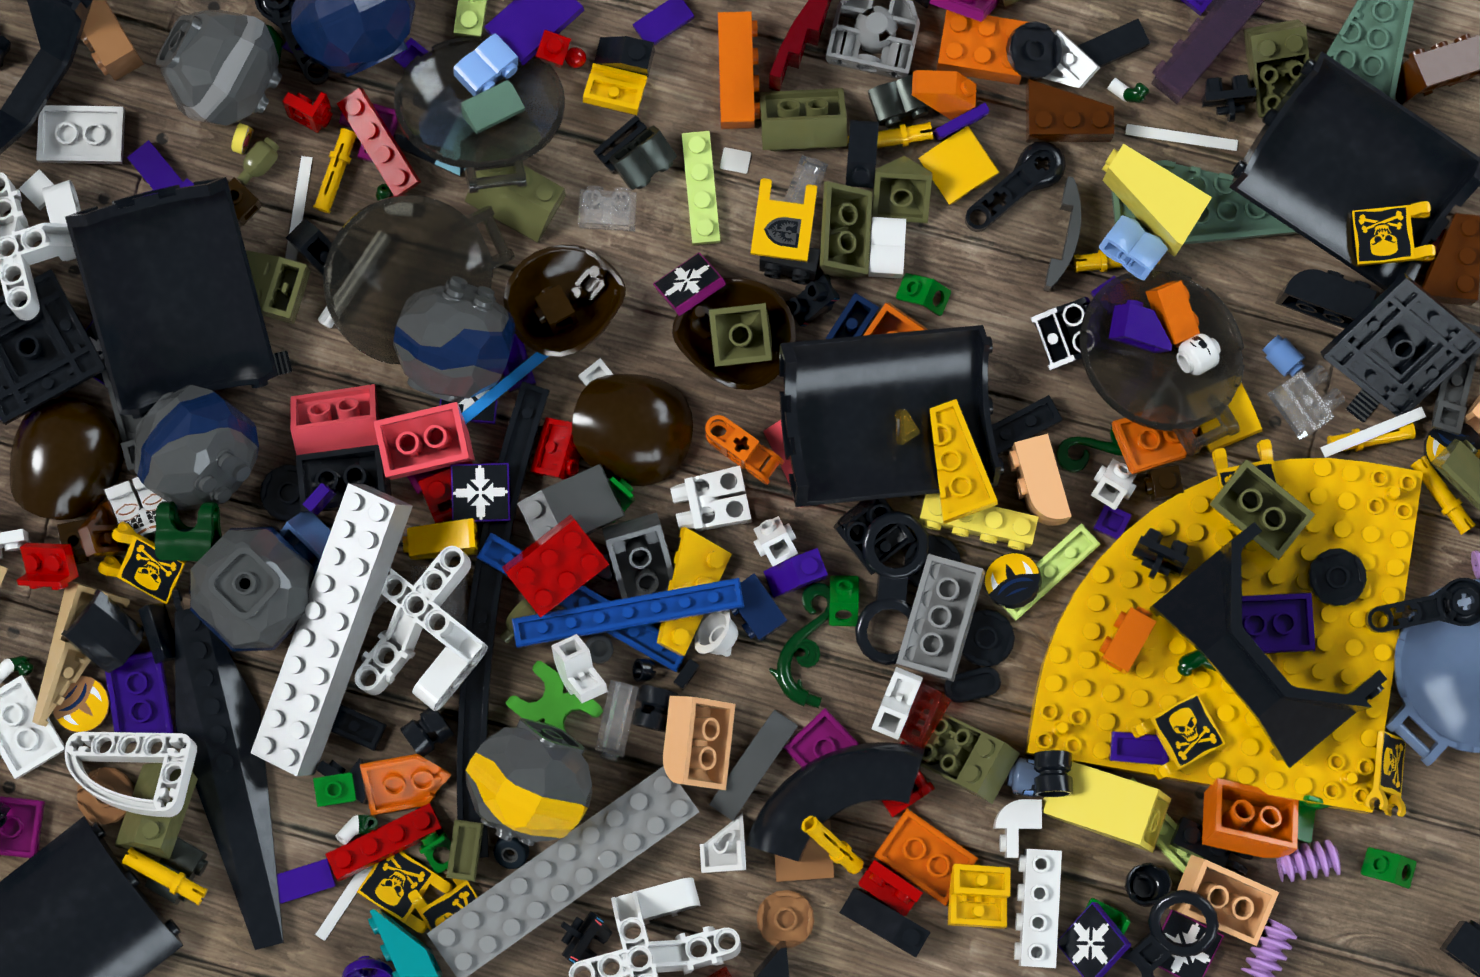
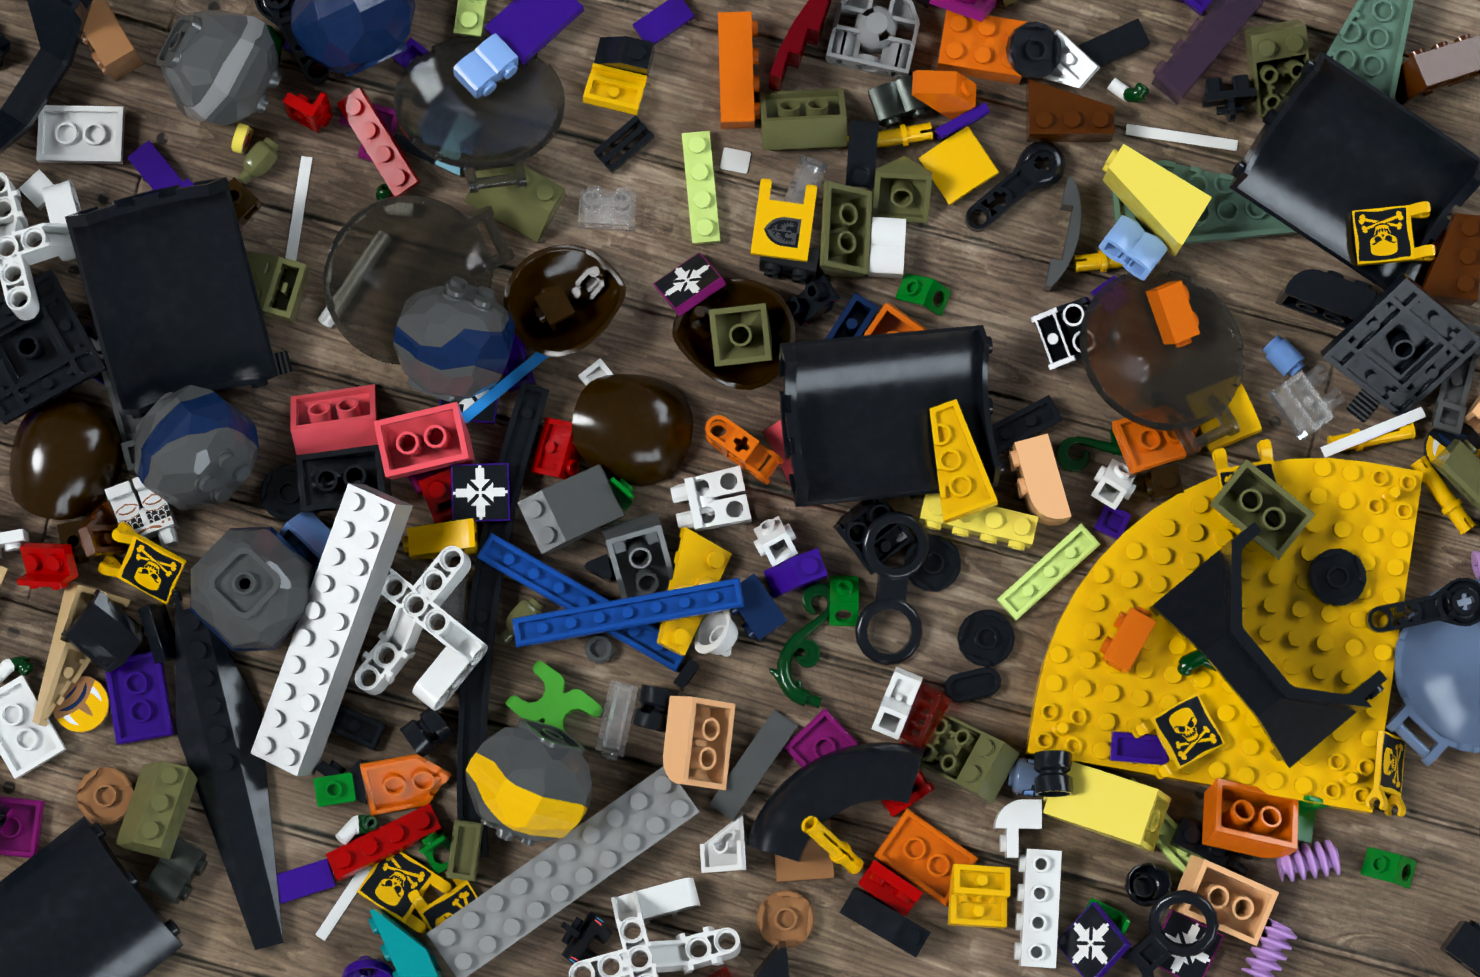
white beam [65,732,197,817] -> none
yellow pin [122,847,208,906] -> none
dark green piece [155,501,222,561] -> none
black slope [286,218,352,285] -> none
dark purple tile [302,483,336,515] -> none
yellow pin [313,128,357,214] -> none
sand green slope [461,80,525,134] -> none
black wheel [493,837,529,869] -> none
red brick [502,514,610,618] -> none
red piece [535,30,586,68] -> none
white brick [551,634,608,703] -> none
pearl dark grey brick [609,125,677,190] -> none
black hinge [632,659,656,682] -> none
clear yellow slope [895,409,920,445] -> none
light grey slope [896,554,986,682] -> none
tile [984,552,1042,609] -> none
dark purple slope [1109,300,1172,353] -> none
black hips [1132,528,1189,579] -> none
white head [1176,334,1221,376] -> none
dark purple tile [1242,593,1315,654] -> none

